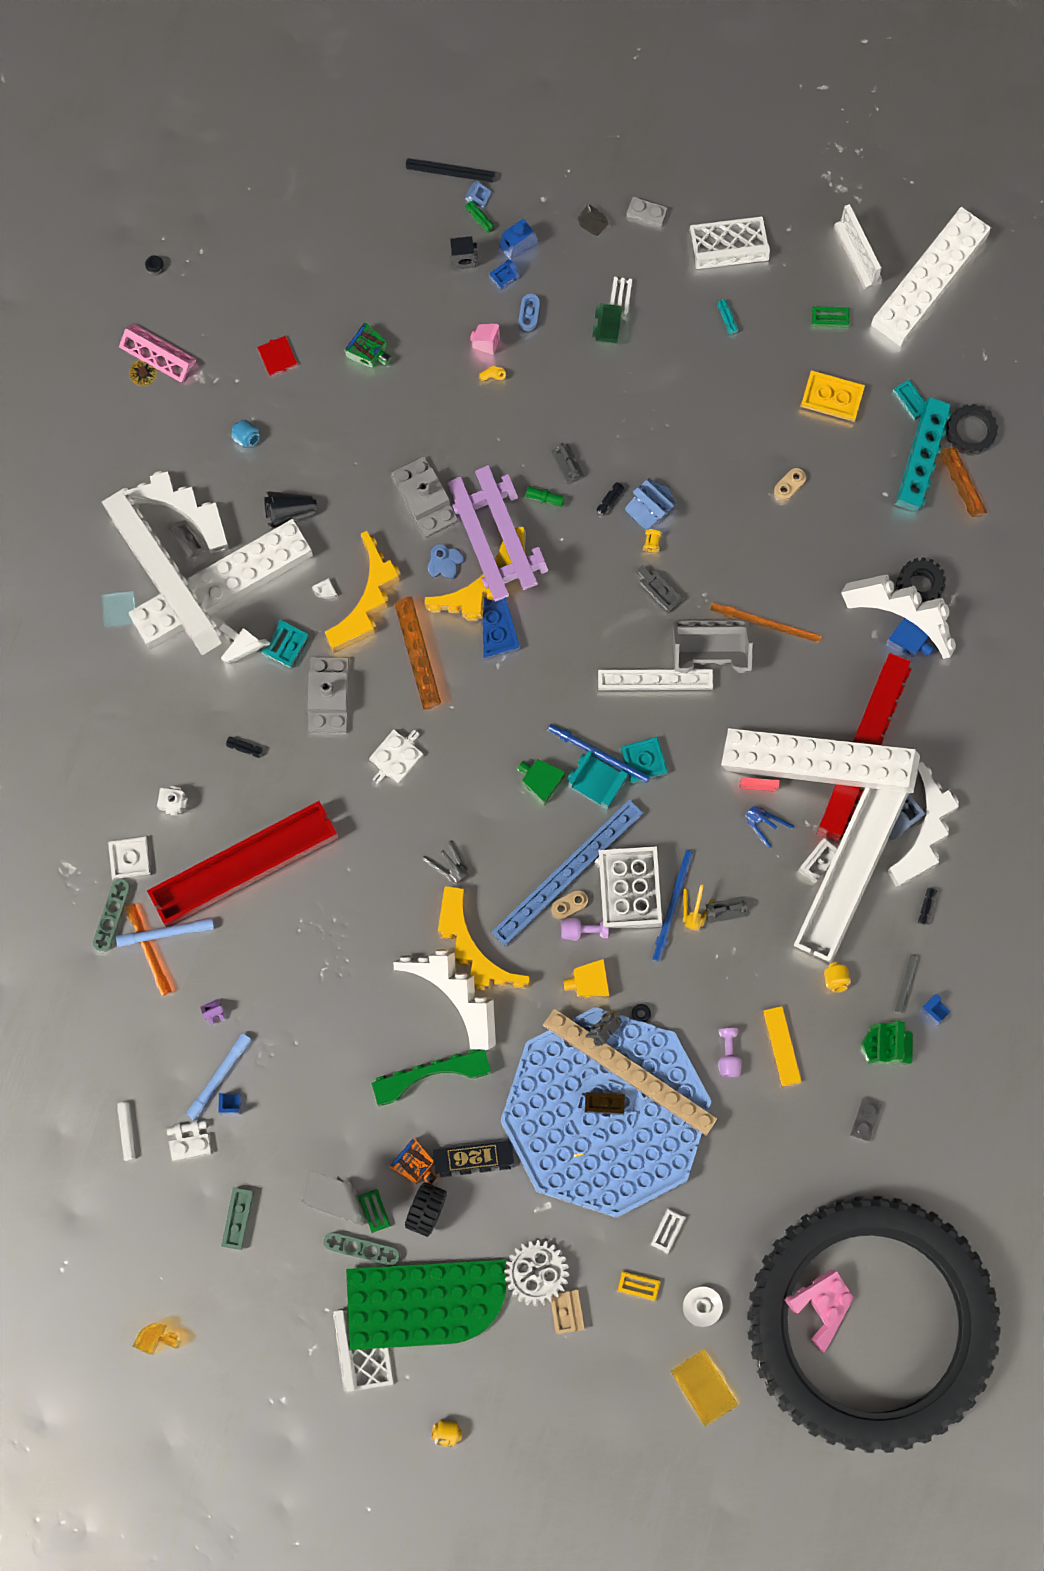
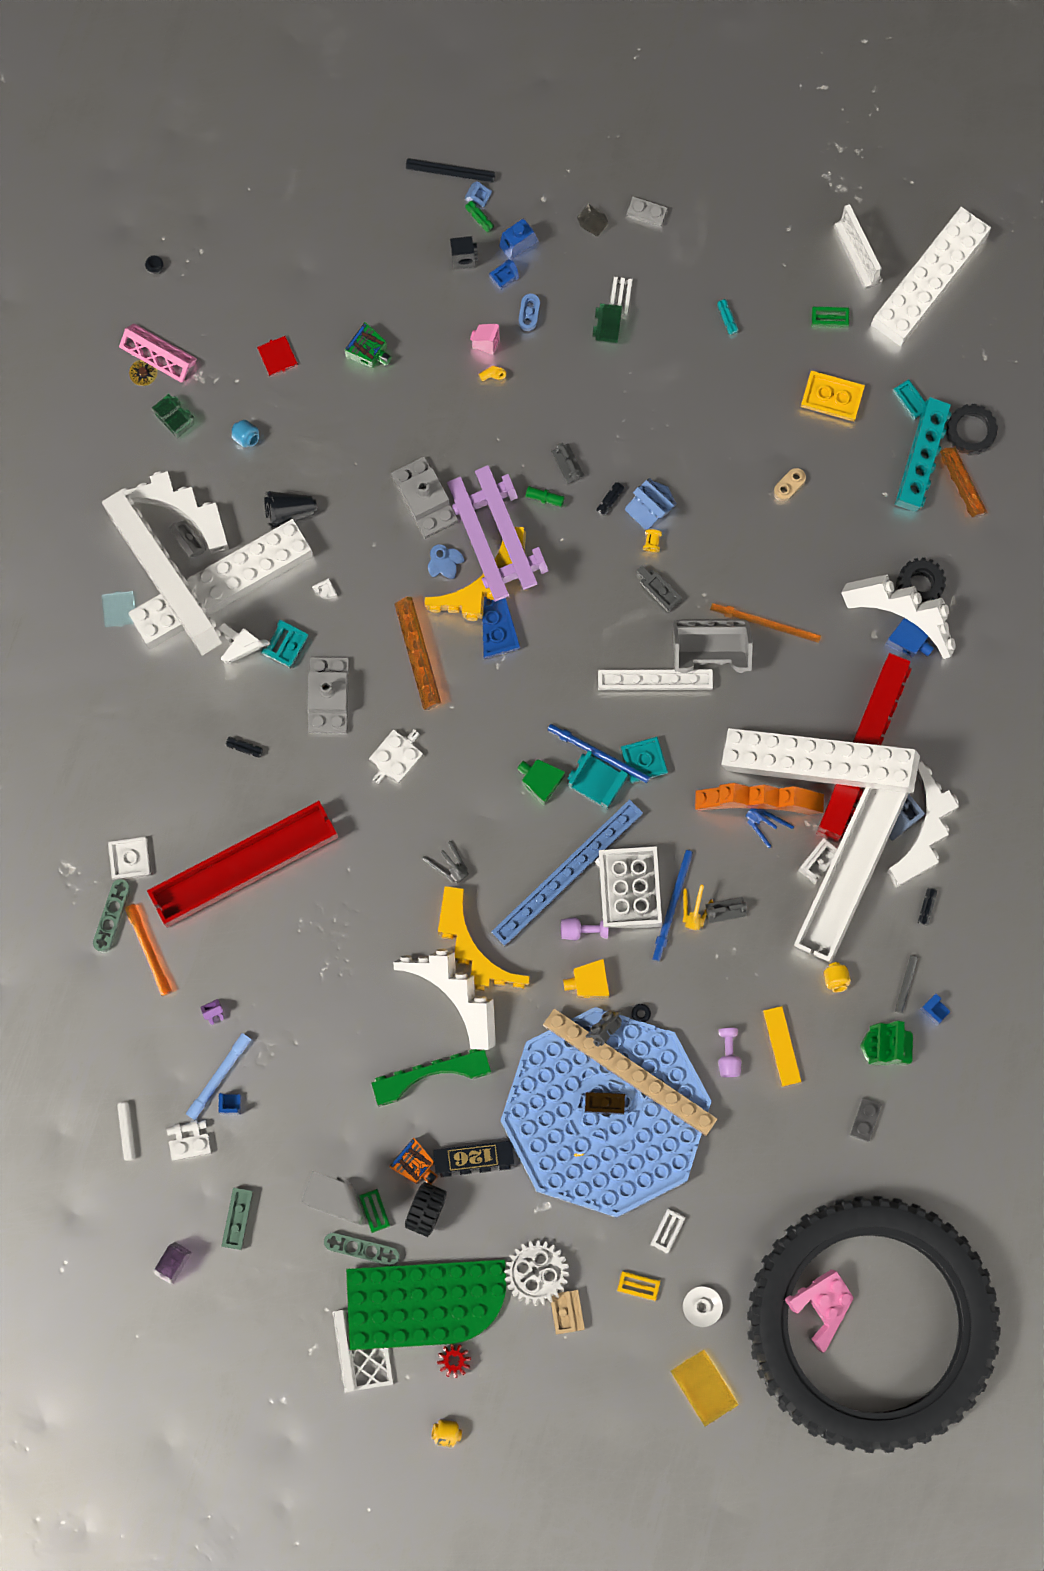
light blue piece [115,918,214,947] -> none
clear yellow brick [133,1323,181,1355] -> none
white brick [157,786,188,815] -> none
yellow arch [325,531,400,653] -> none
tan plate [551,891,588,920] -> none
white fence [690,216,770,269] -> none
coral tile [739,777,779,791] -> none
none -> clear green brick [152,394,194,439]
none -> clear purple torso [154,1242,192,1285]
none -> red gear [437,1344,471,1378]
none -> orange arch [695,783,824,815]

